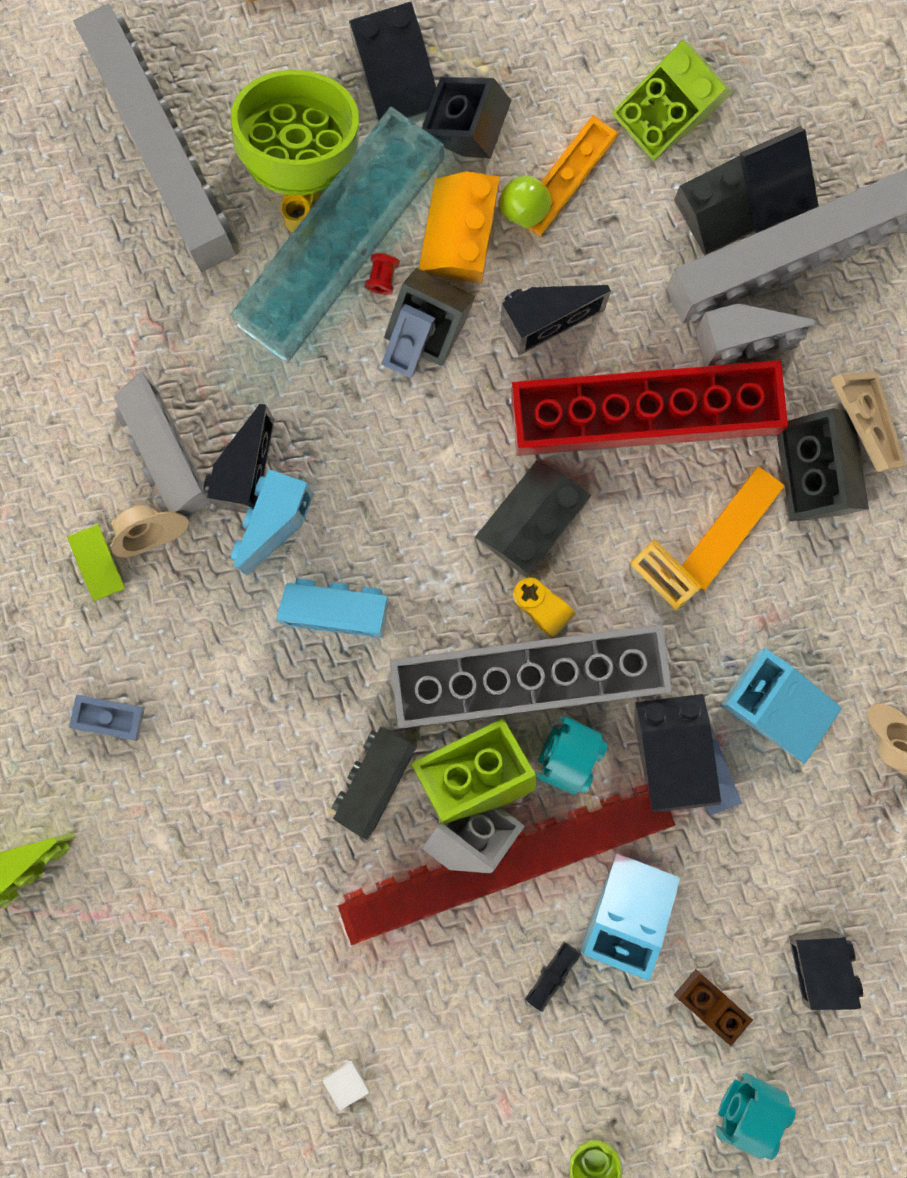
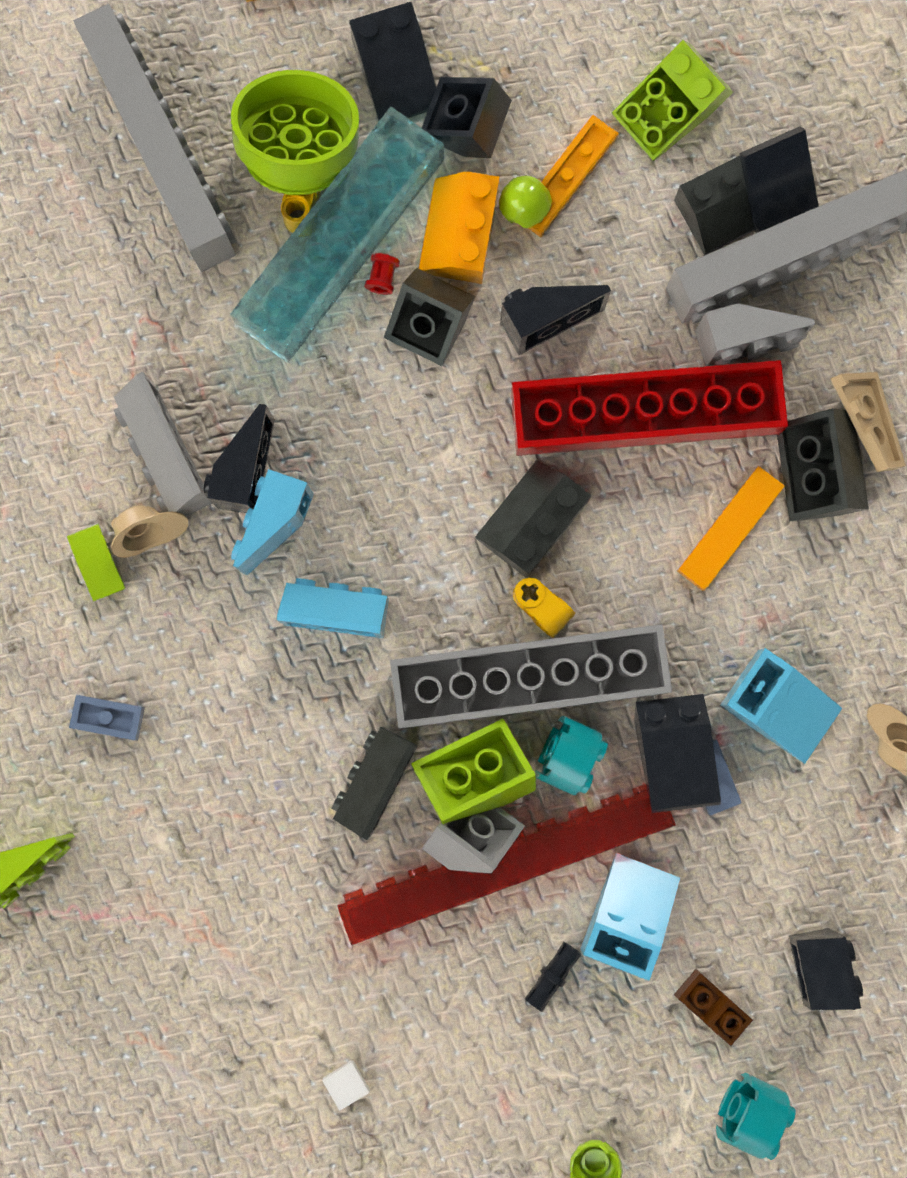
sand blue plate [381,304,435,378] -> none
yellow tile [629,539,702,611] -> none

